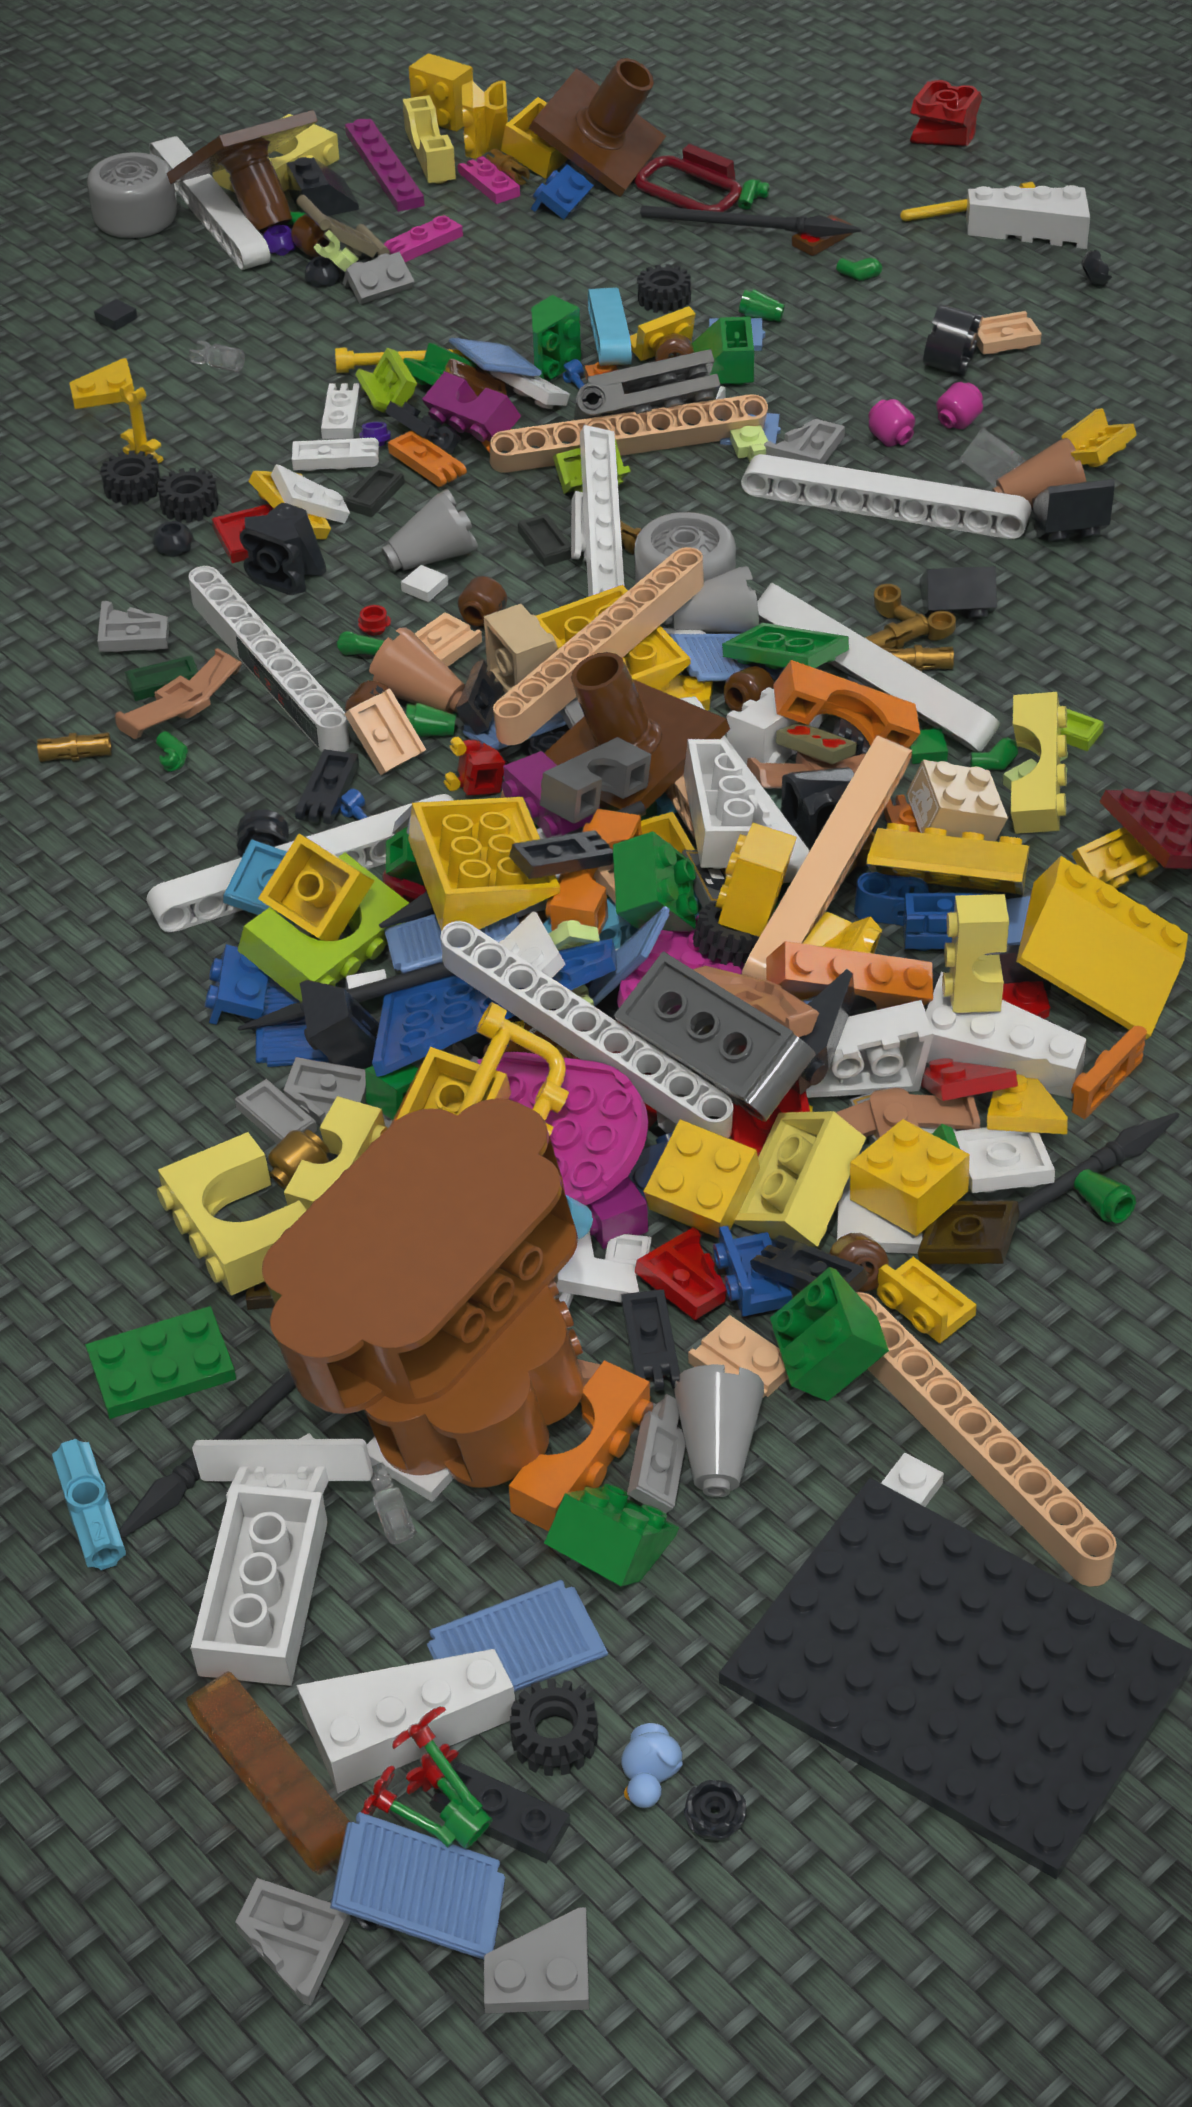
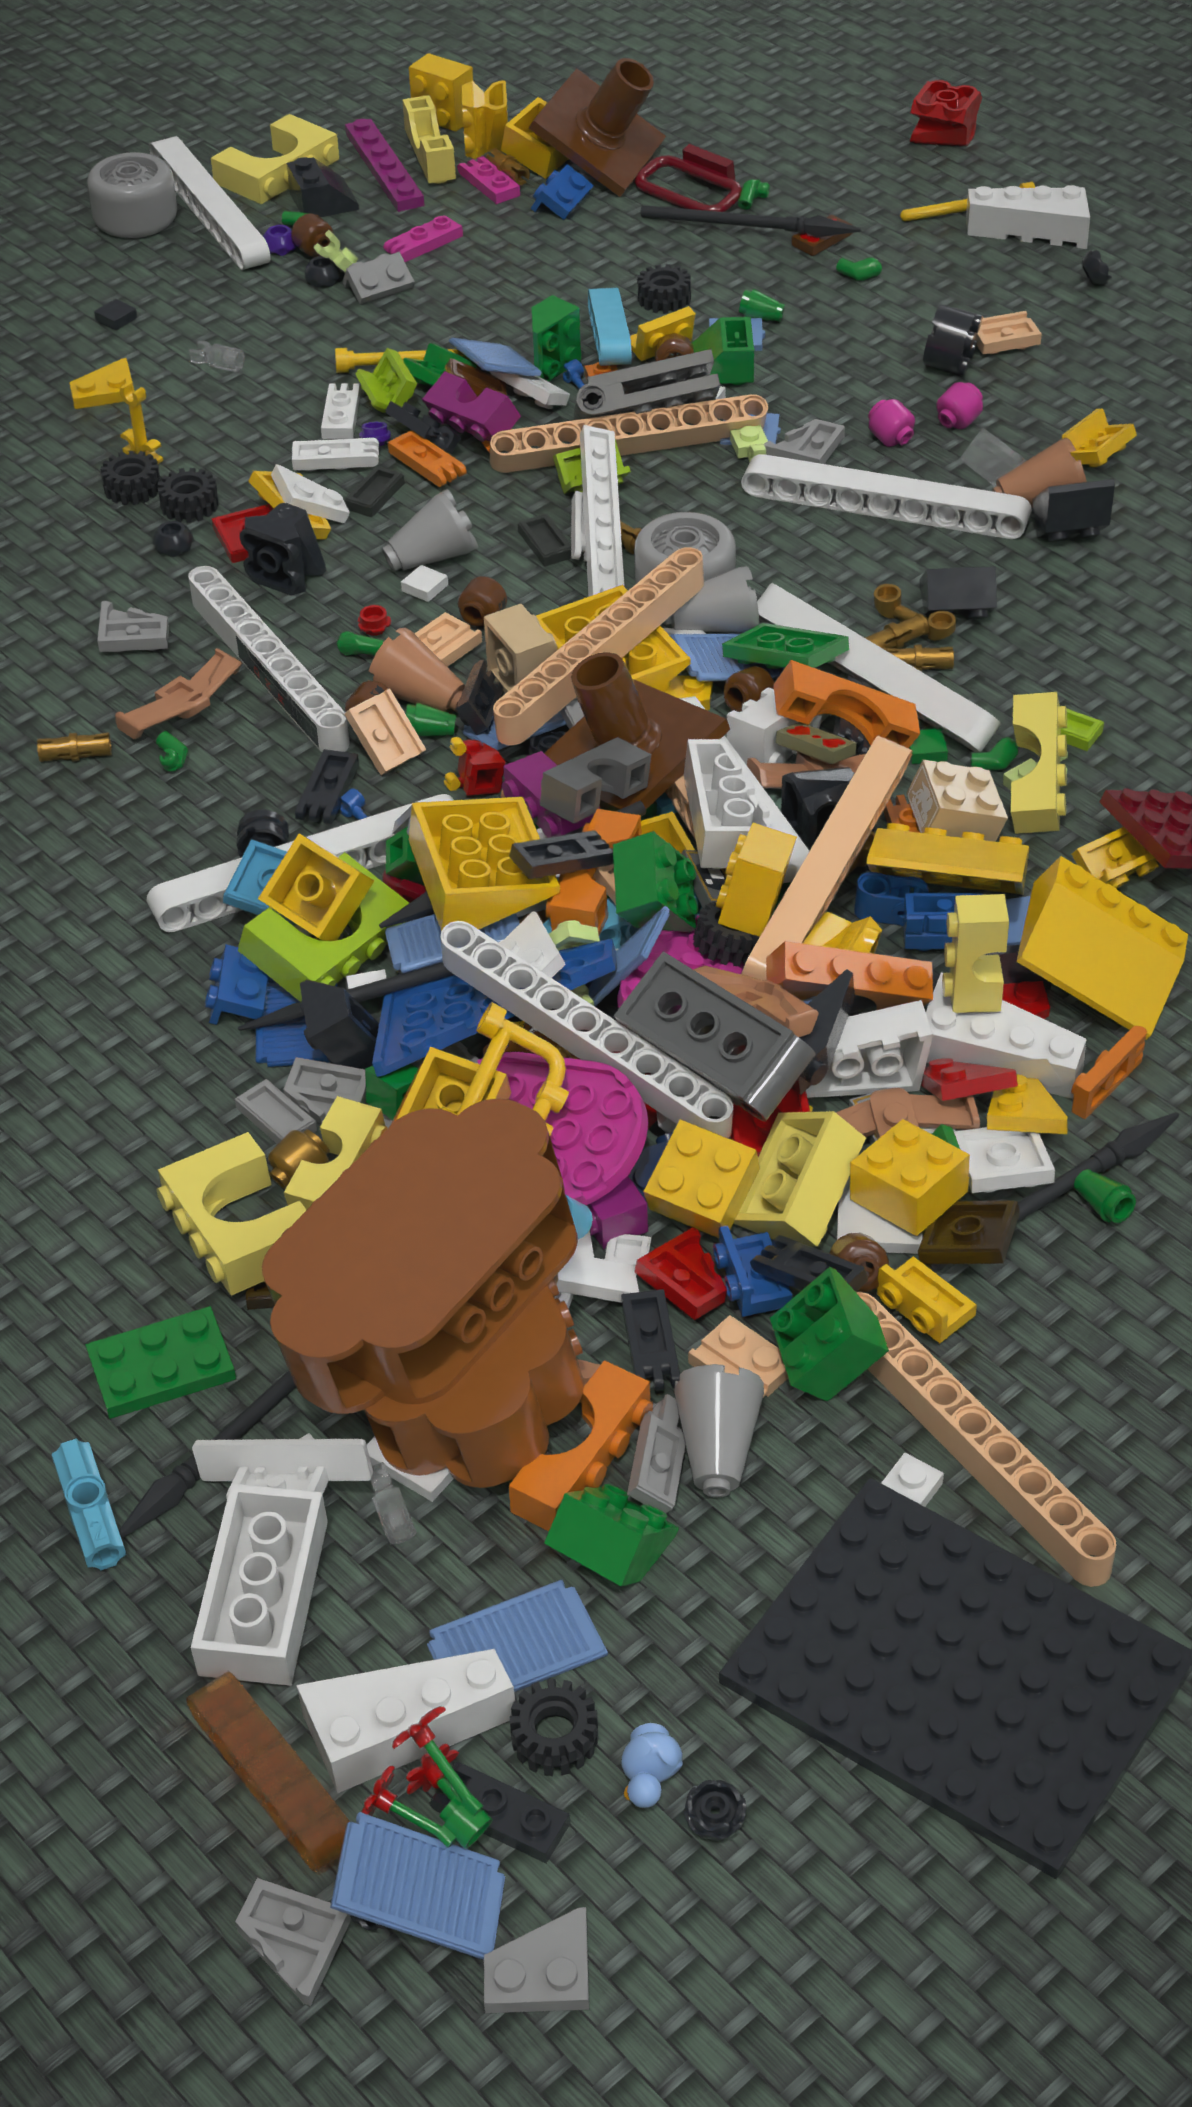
dark green tile [125,656,198,701] -> none
reddish brown piece [166,110,318,234] -> none
dark tan plate [297,195,390,257] -> none

